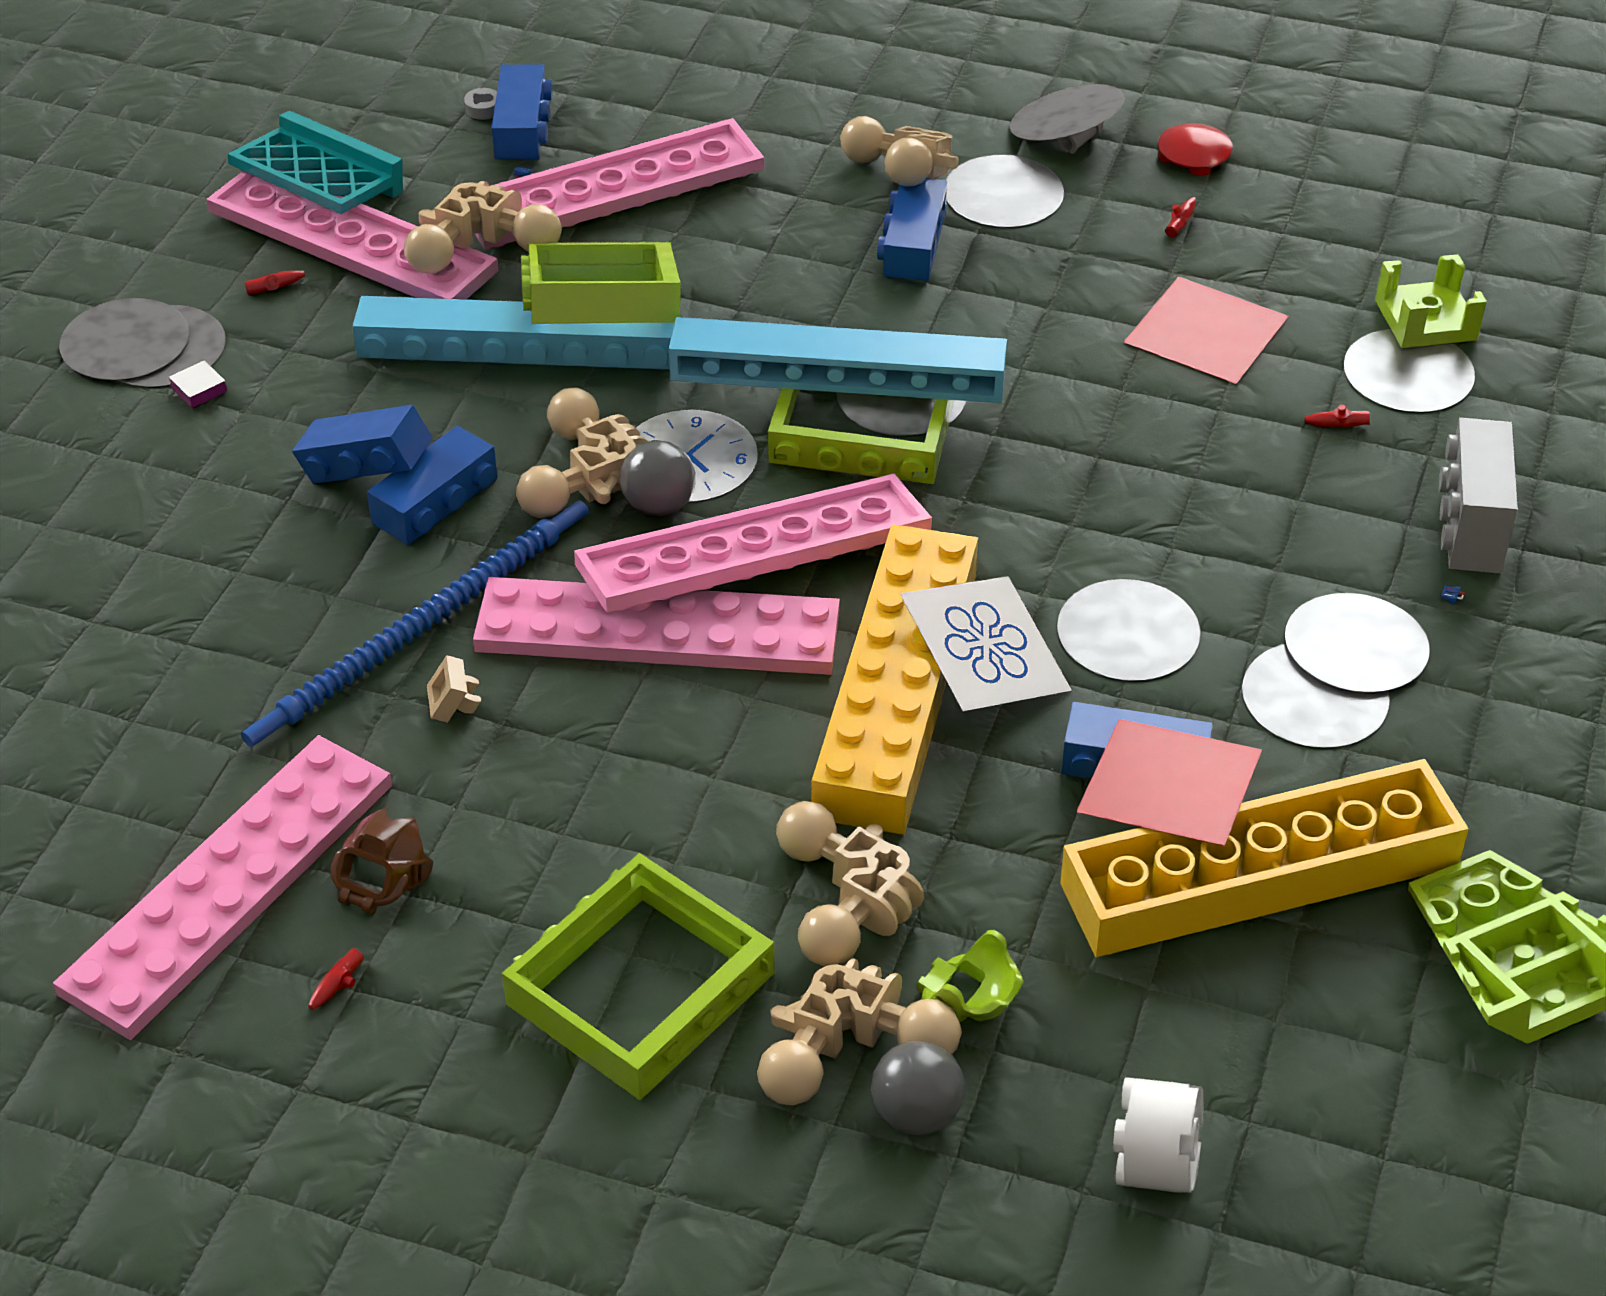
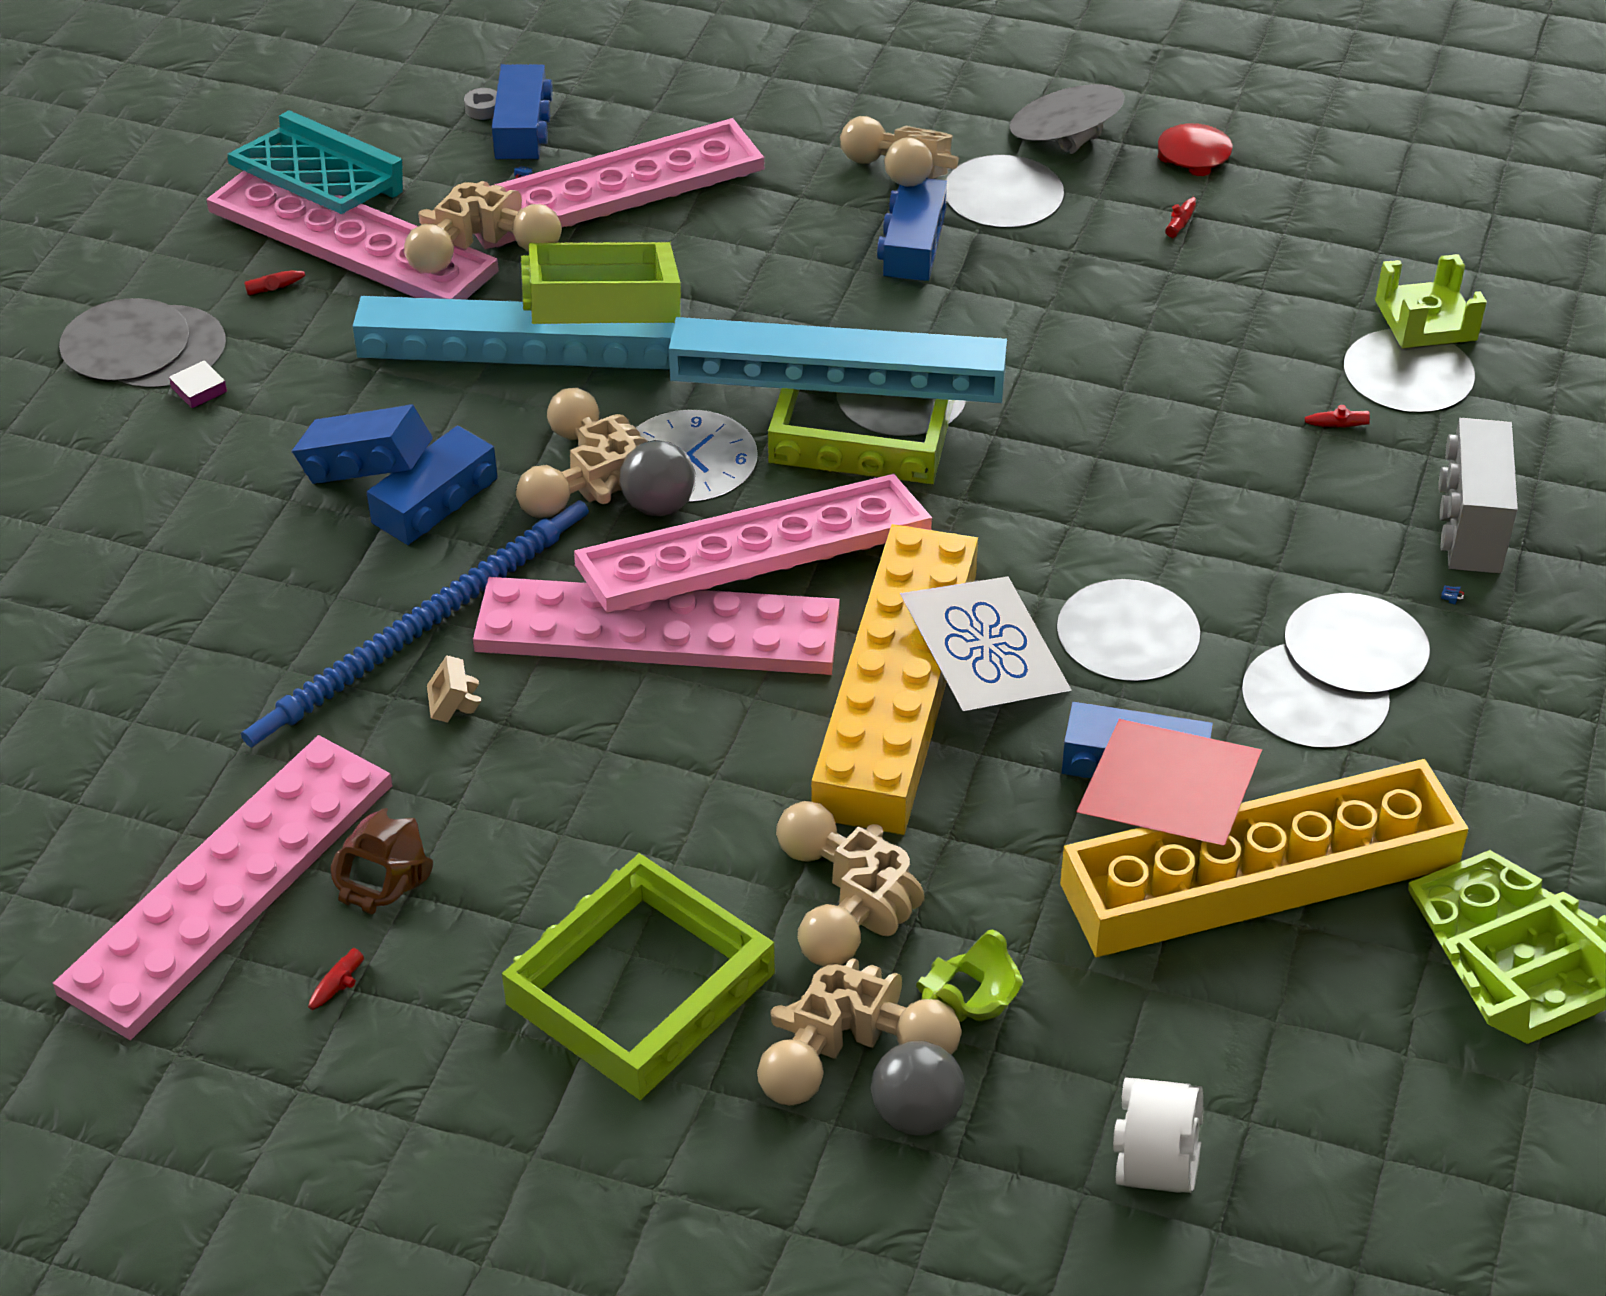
sticker [1123,276,1289,384] -> none

